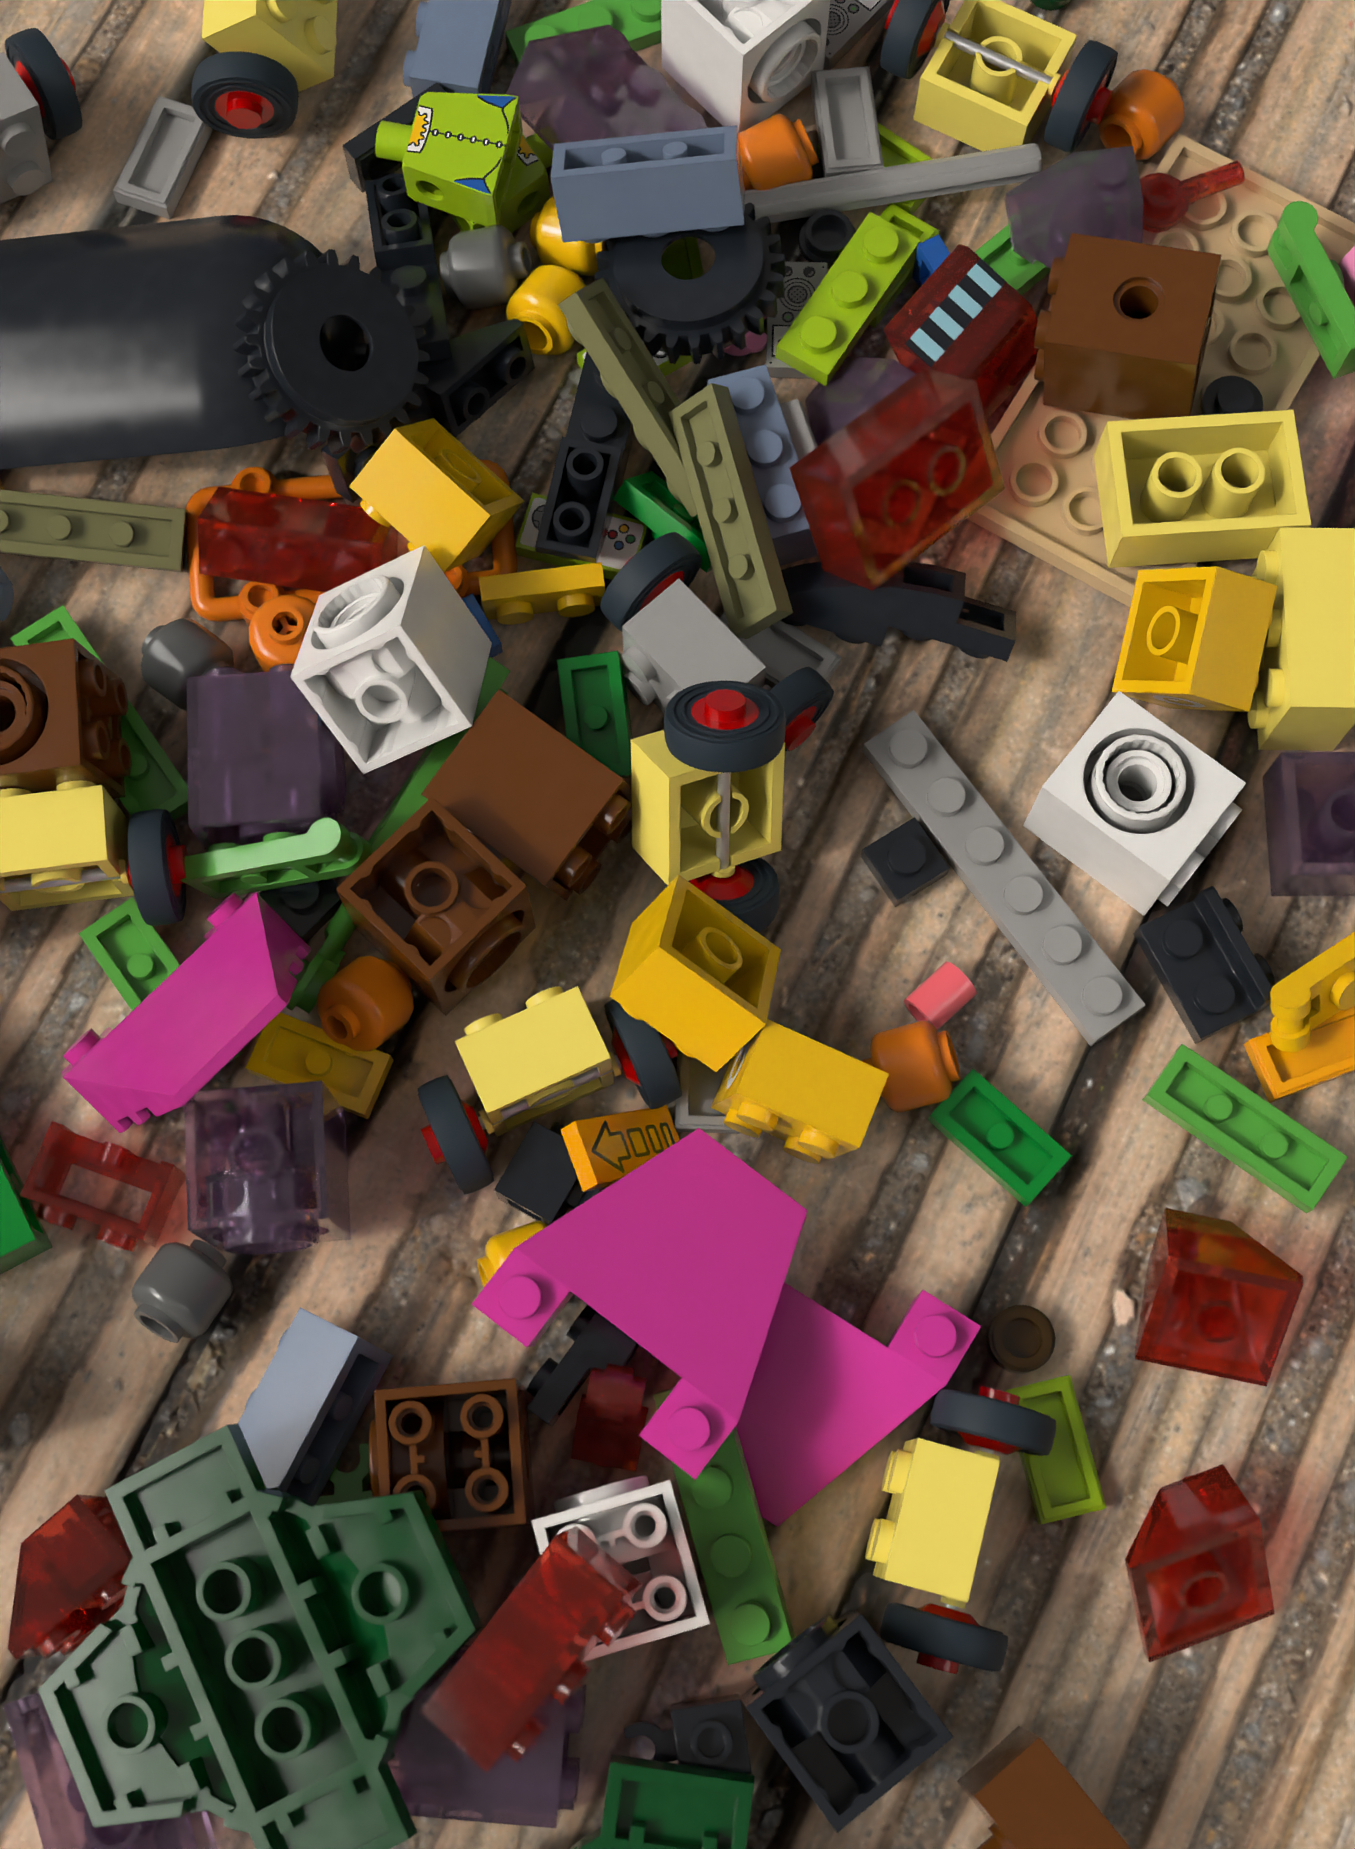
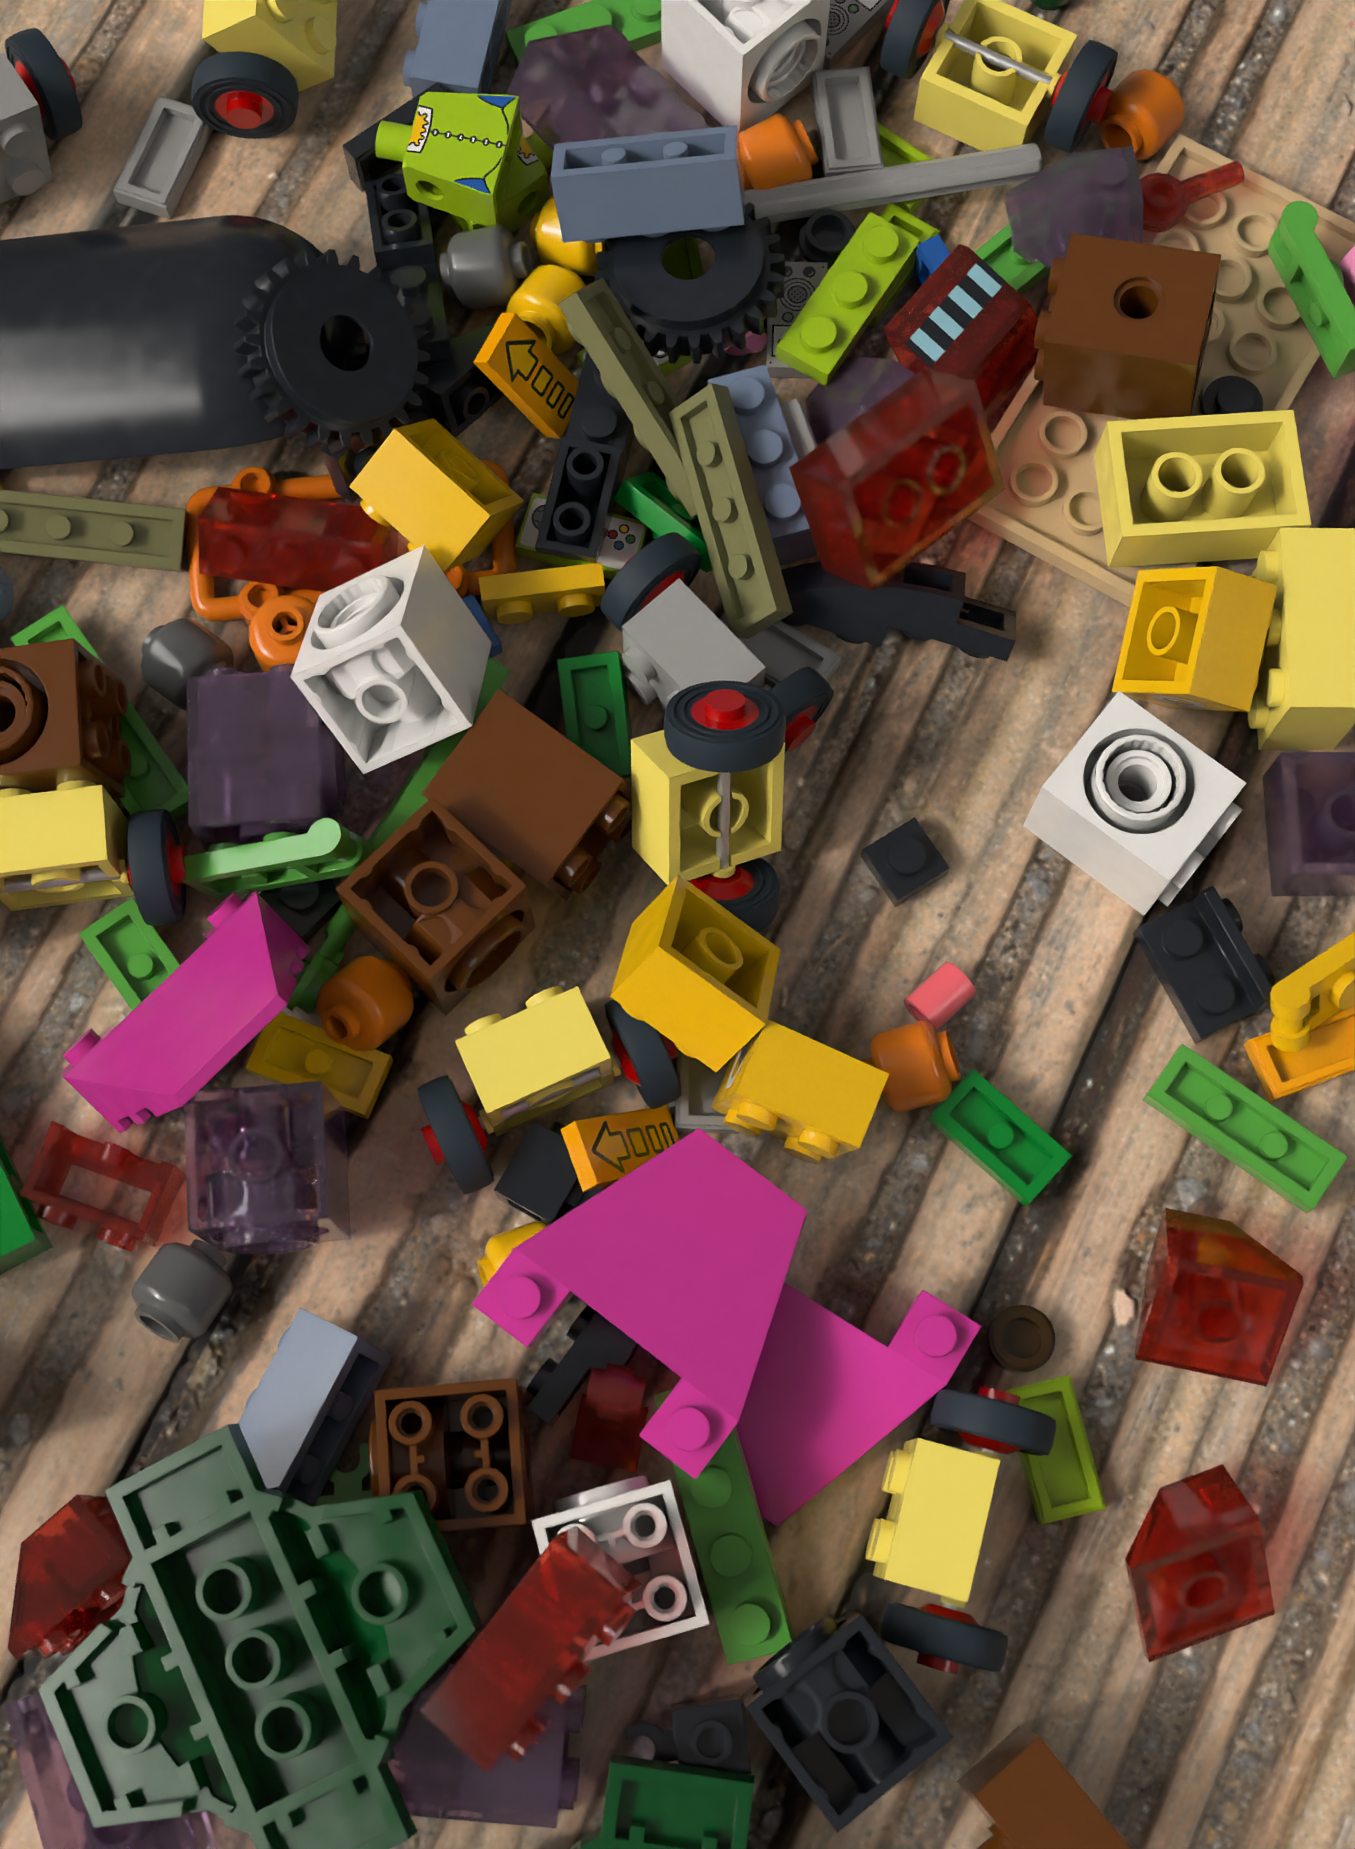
light grey plate [862,710,1145,1046] -> none
none -> light orange tile [473,313,579,439]

